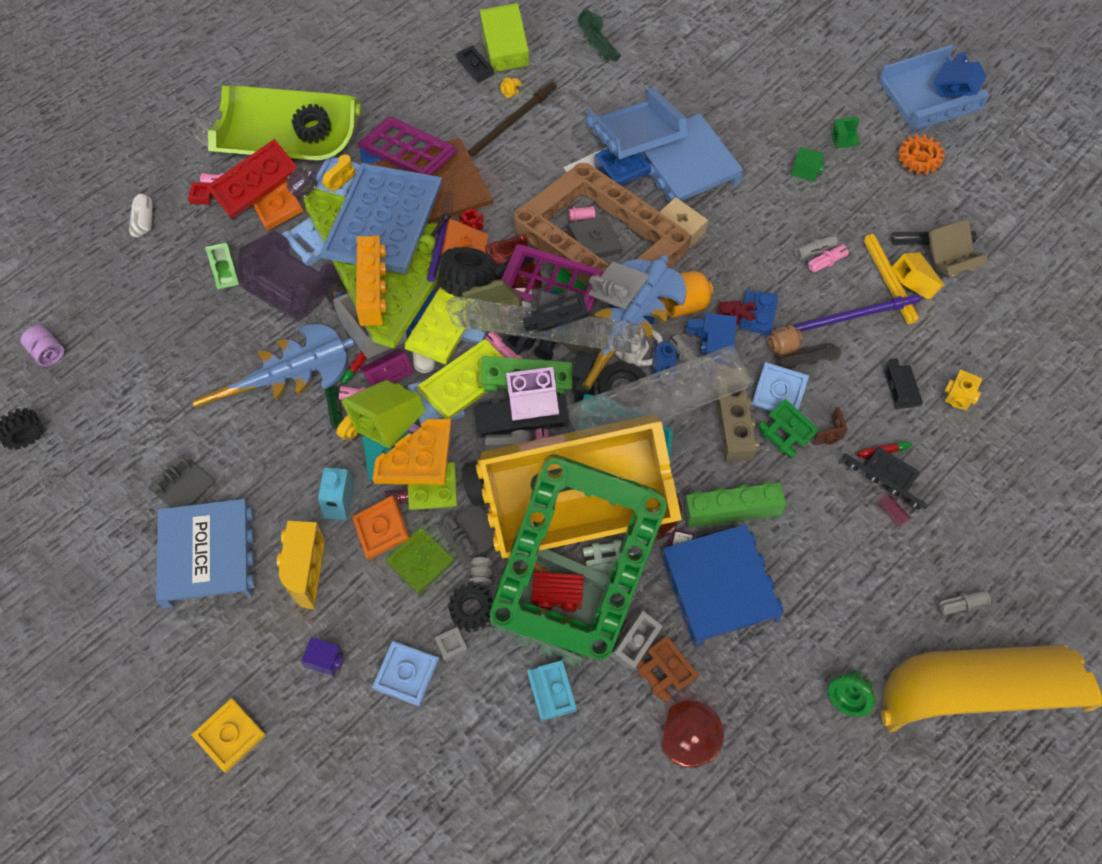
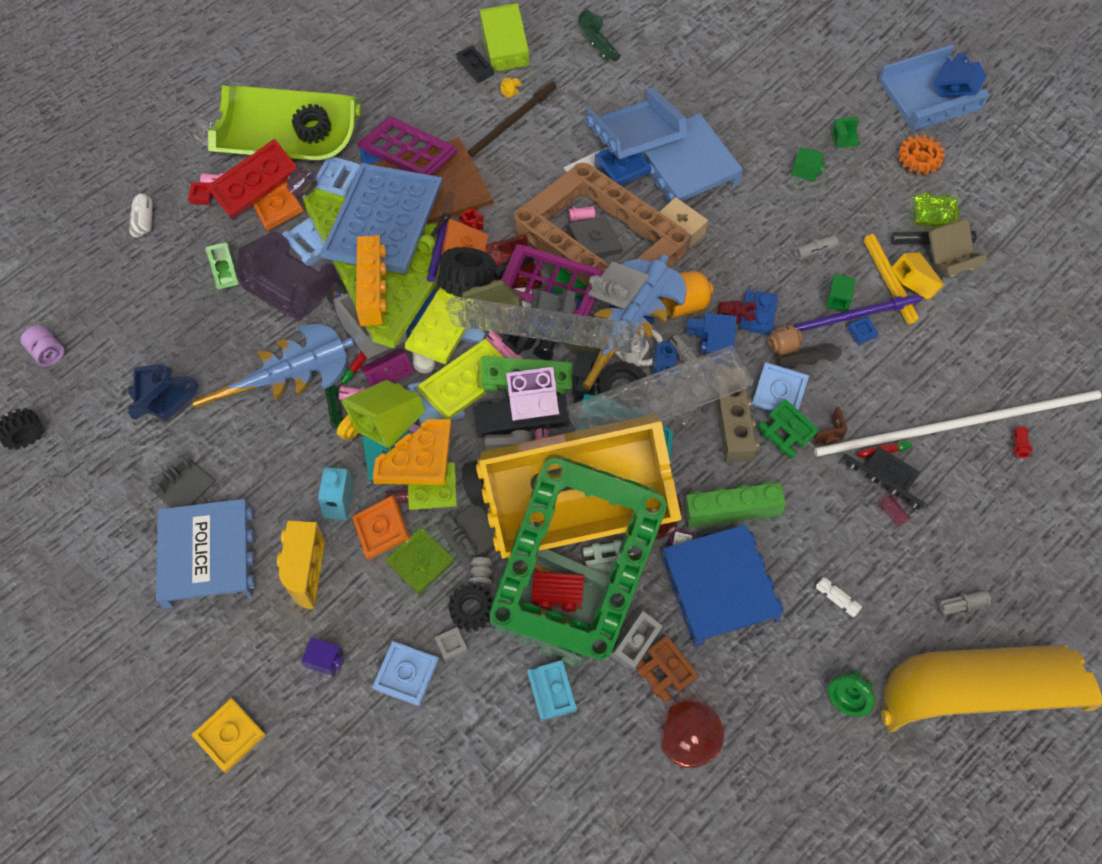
yellow plate [322,155,356,192] -> none
black hinge [522,293,589,332] -> none
bright pink axle [808,244,849,273] -> none
black panel [883,358,923,410] -> none
yellow brick [944,369,982,411] -> none
none -> dark blue piece [128,364,198,420]
none -> white piece [814,390,1101,457]
none -> white axle [816,577,862,617]
none -> green brick [826,274,856,312]
none -> blue tile [847,316,879,345]
none -> clear neon green plate [914,192,959,227]
none -> red pin [1012,427,1033,458]

